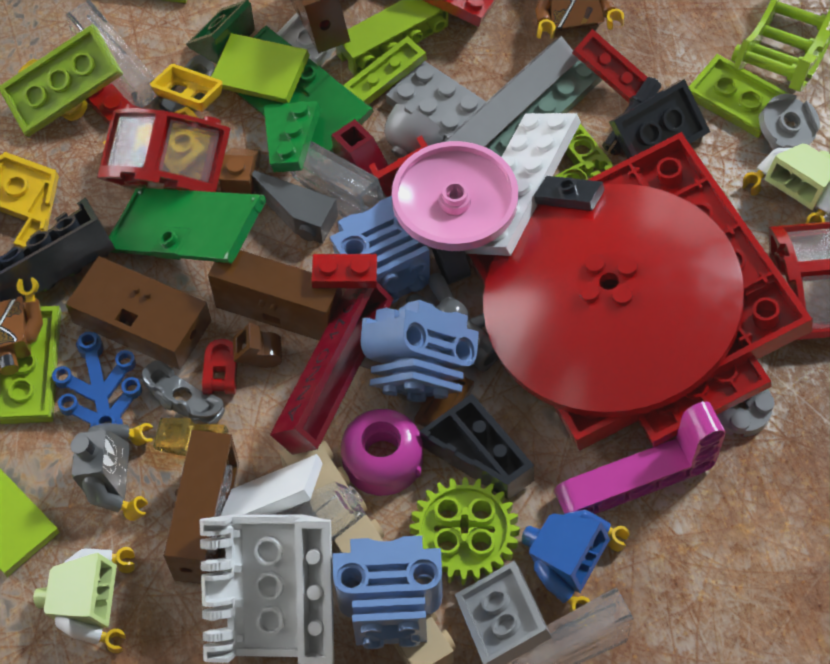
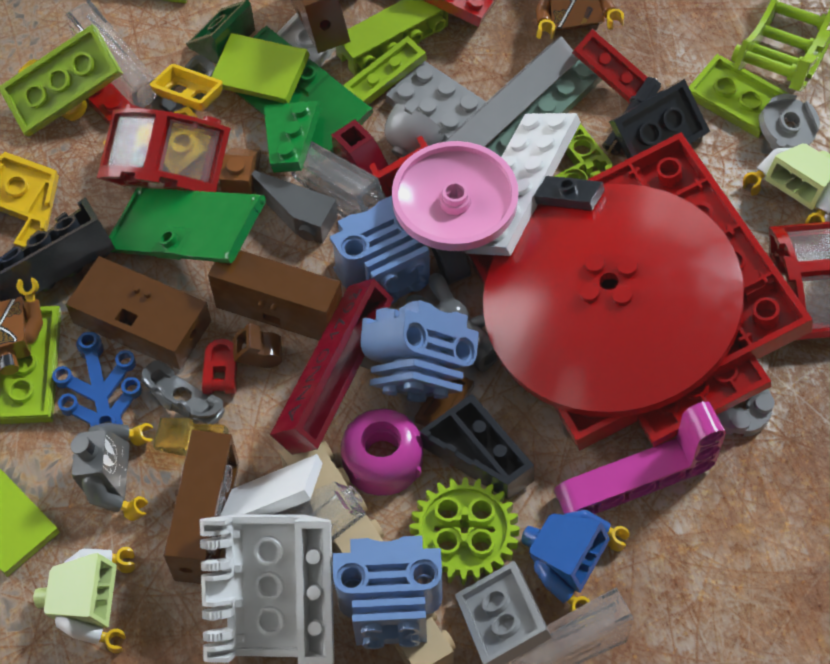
red plate [311,254,377,288] -> none

